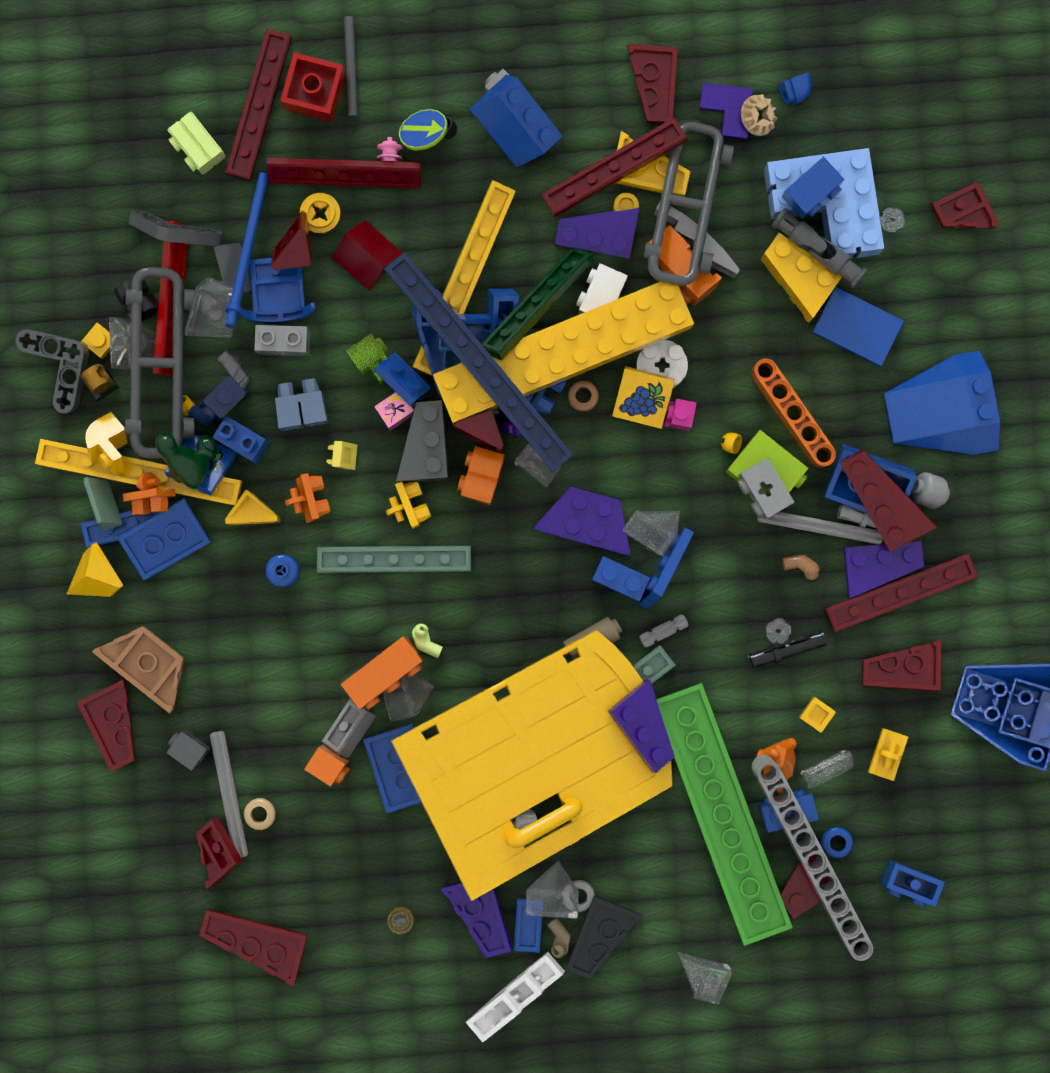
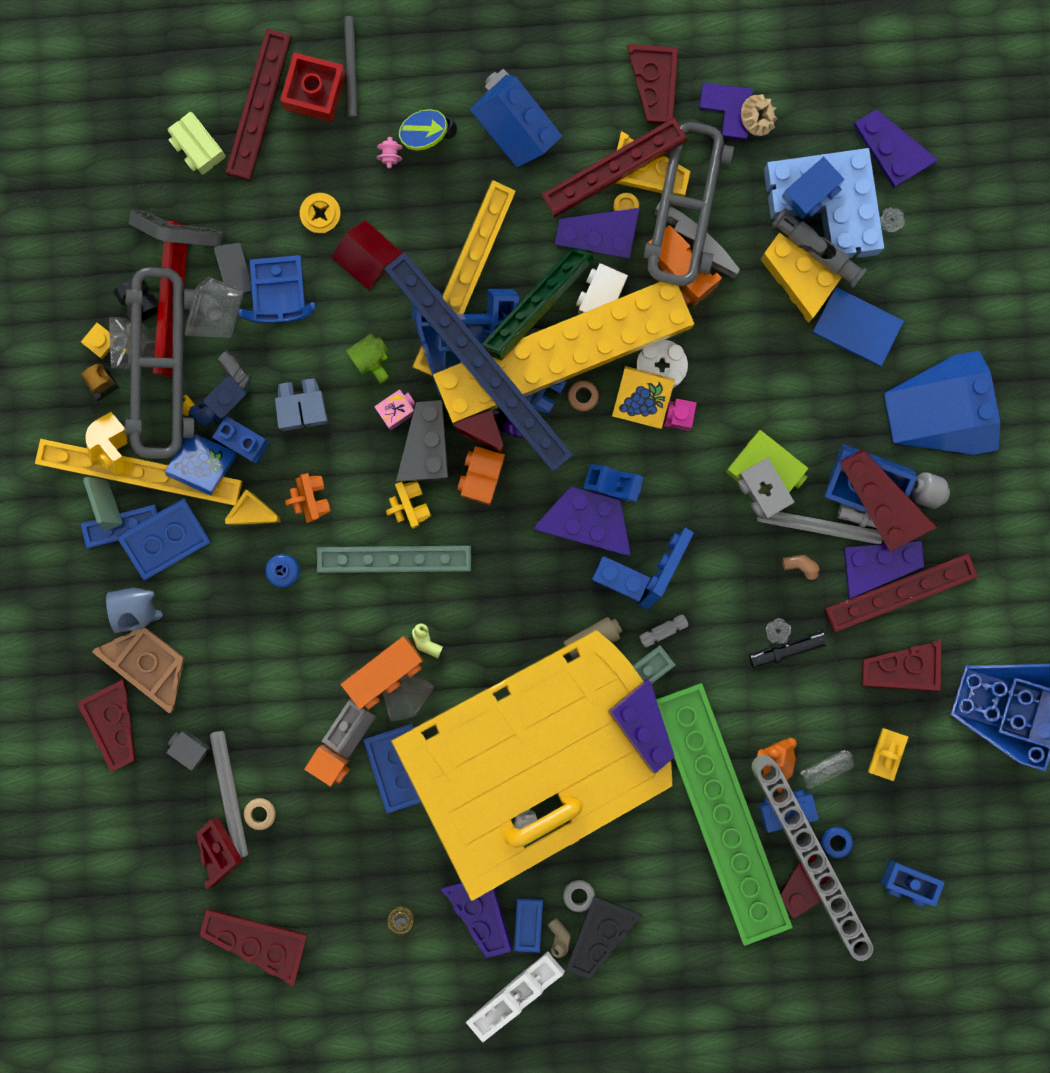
dark grey beam [16,329,89,413] -> none
yellow slope [66,542,123,597] -> none
orange hips [123,472,175,515] -> none
dark green head [155,432,217,490] -> none
blue bar [225,172,268,328] -> none
light grey brick [254,325,310,357] -> none
dark red tile [267,158,421,188] -> none
dark red slope [271,210,313,270] -> none
light yellow tile [327,441,358,470] -> none
blue bracket [374,352,431,406] -> none
clear slope [515,444,562,488] -> none
clear slope [526,861,579,918] -> none
clear slope [622,510,680,557] -> none
clear slope [678,952,732,1005] -> none
yellow hinge [721,433,742,454] -> none
orange beam [751,359,836,468] -> none
blue piece [777,72,812,105] -> none
yellow plate [799,697,836,733] -> none
dark red wing [931,182,1000,229] -> none
none -> sand blue piece [106,587,163,633]
none -> blue brick [583,464,644,502]
none -> dark purple wing [854,109,938,189]

